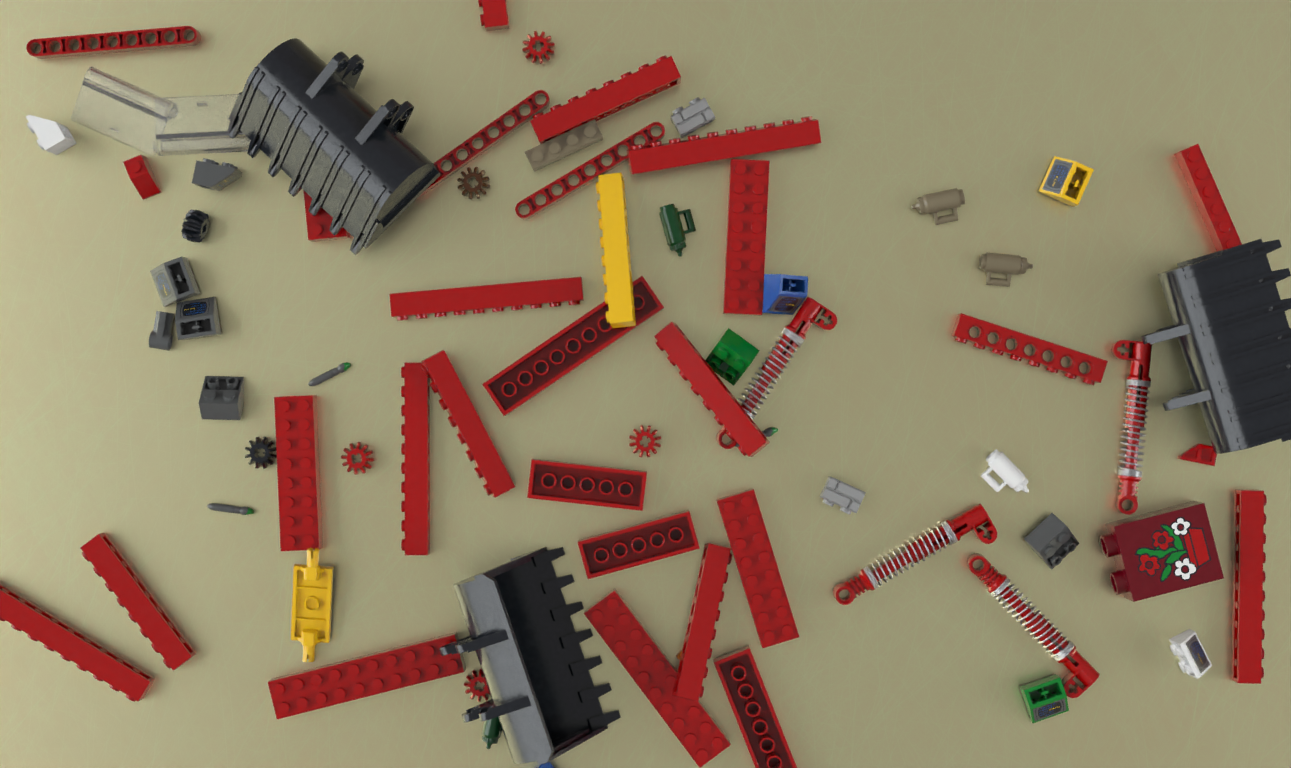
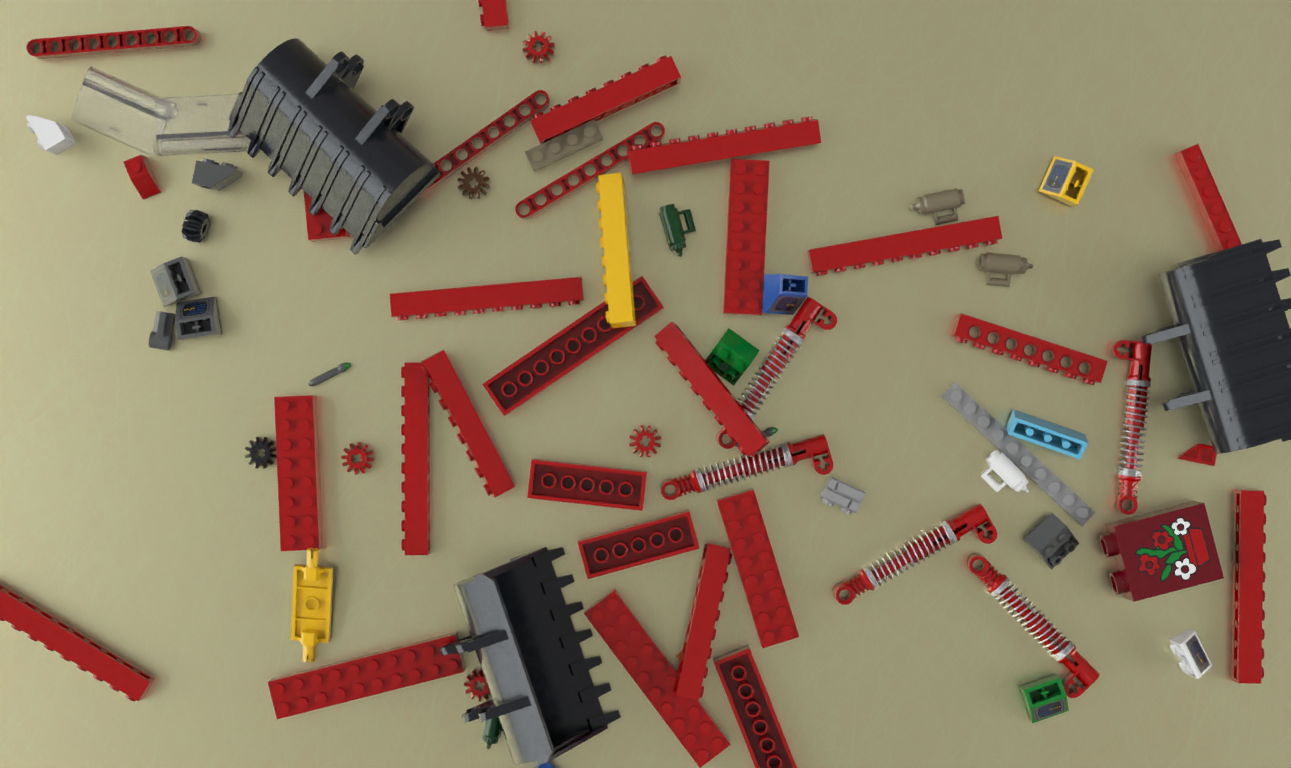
red brick [80,533,196,671] -> none
dark grey slope [199,376,244,420] -> none
dark grey piece [207,503,254,515] -> none
light grey brick [671,97,715,138] -> none
none -> red piece [660,434,833,500]
none -> red brick [807,216,1003,276]
none -> light grey plate [941,382,1096,526]
none -> medium azure brick [1006,409,1088,460]

